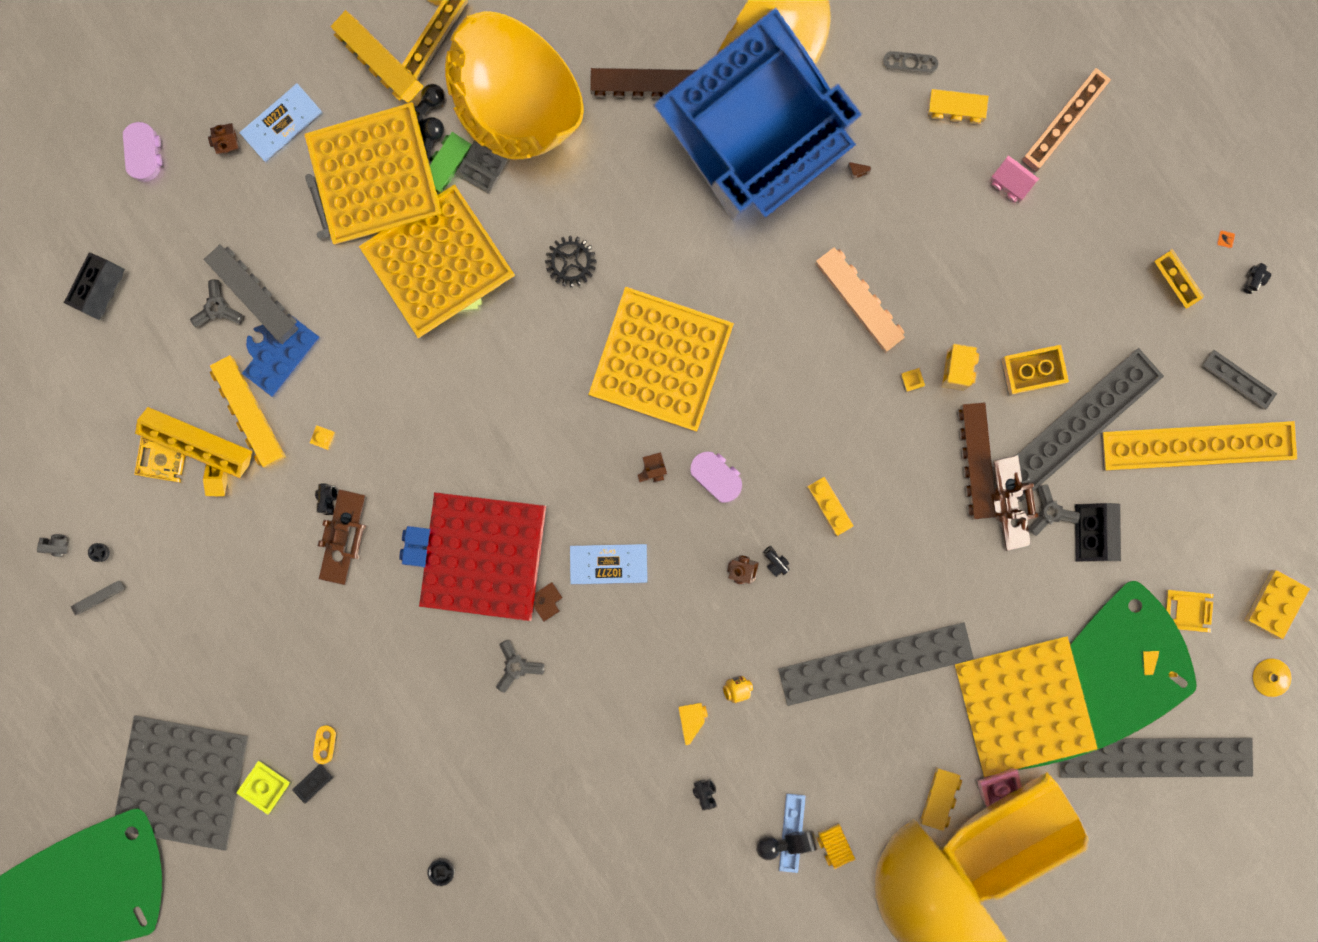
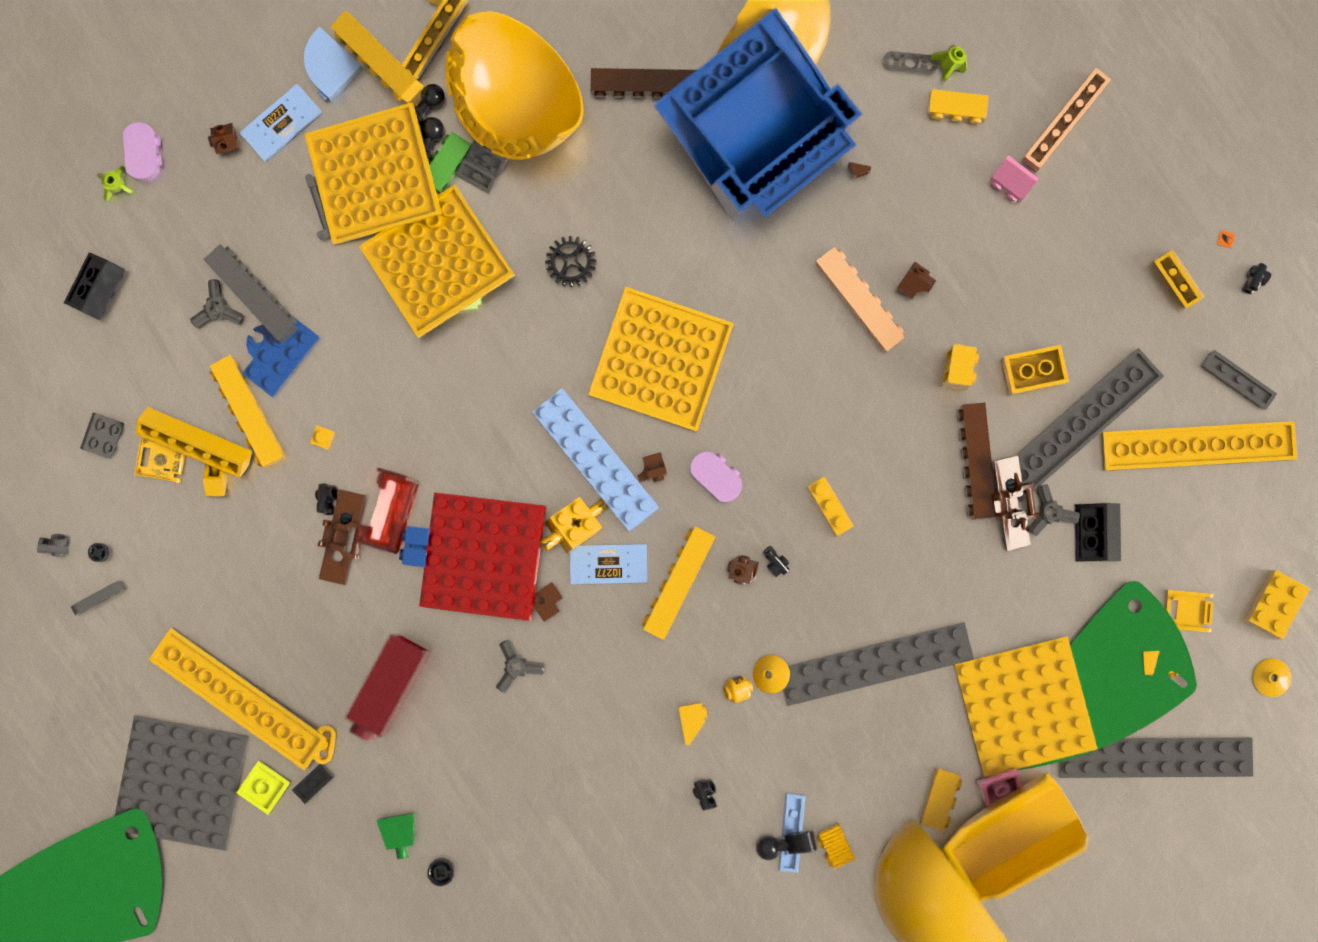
yellow plate [901,368,925,392] -> none
none -> dark grey bracket [80,413,123,459]
none -> lime brick [97,166,133,202]
none -> yellow plate [149,628,327,770]
none -> light blue brick [304,27,363,102]
none -> dark red brick [345,634,432,742]
none -> clear red windscreen [355,467,419,554]
none -> green torso [377,812,415,860]
none -> light blue brick [532,388,659,532]
none -> yellow brick [540,497,608,554]
none -> yellow brick [642,526,716,640]
none -> yellow dish [753,655,790,694]
none -> reddish brown brick [897,262,937,299]
none -> lime brick [930,44,967,81]

